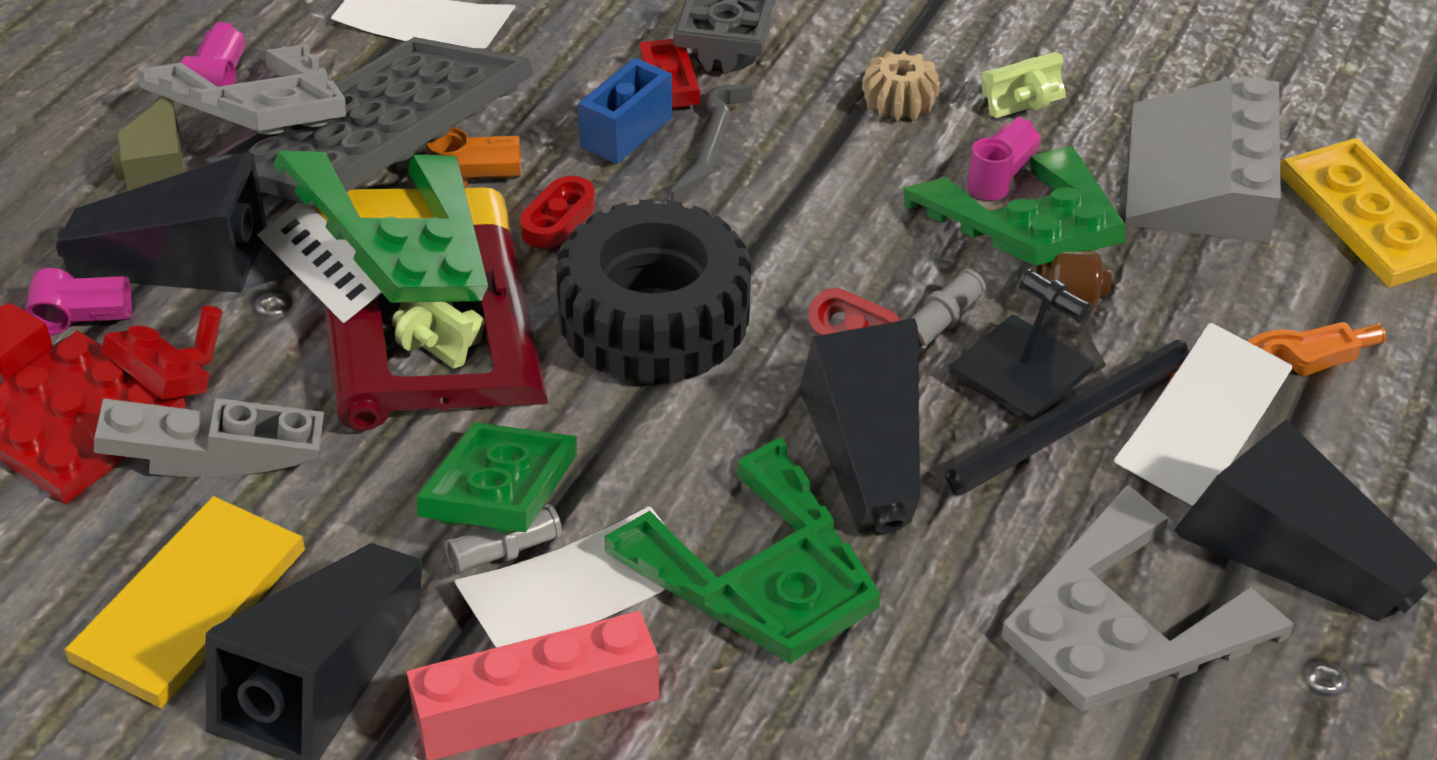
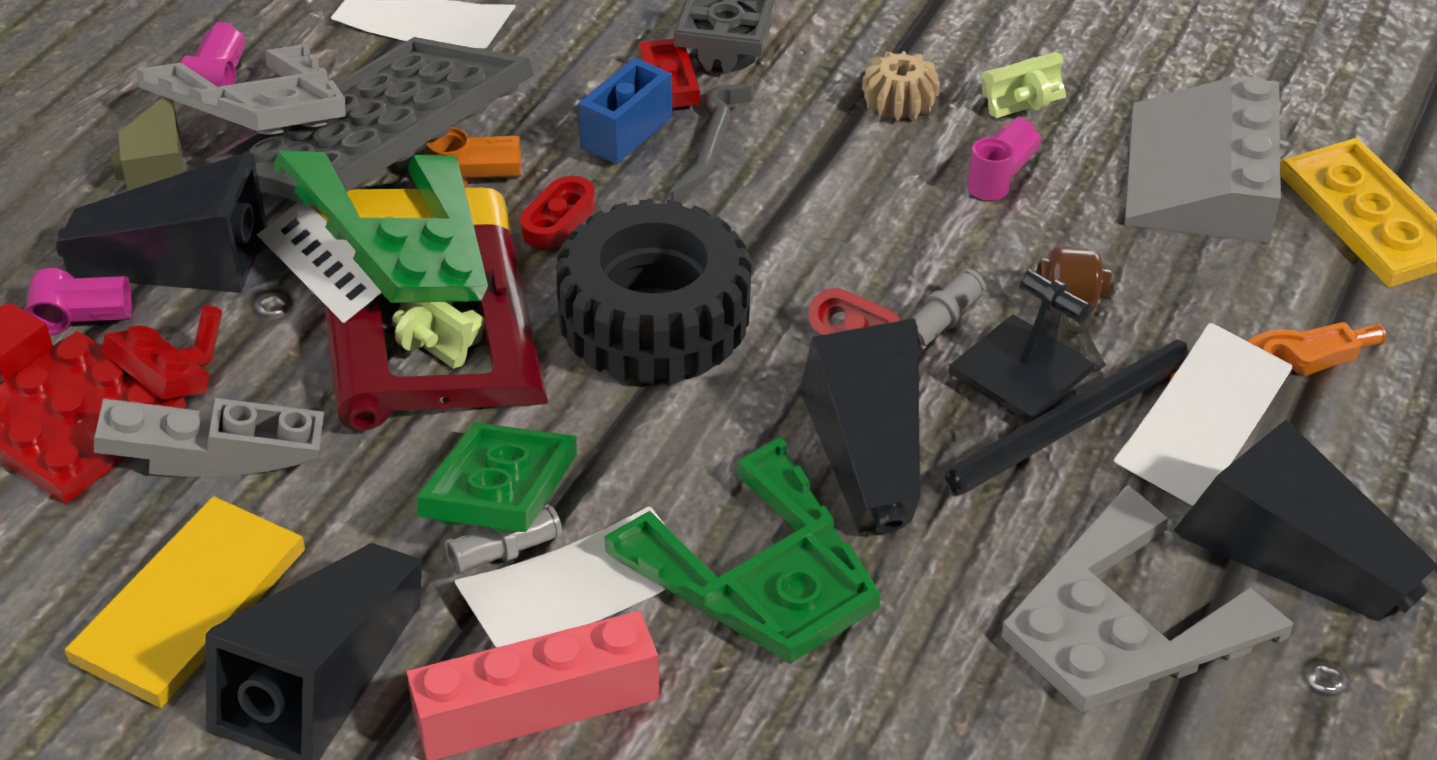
green wing [903,146,1125,266] -> none

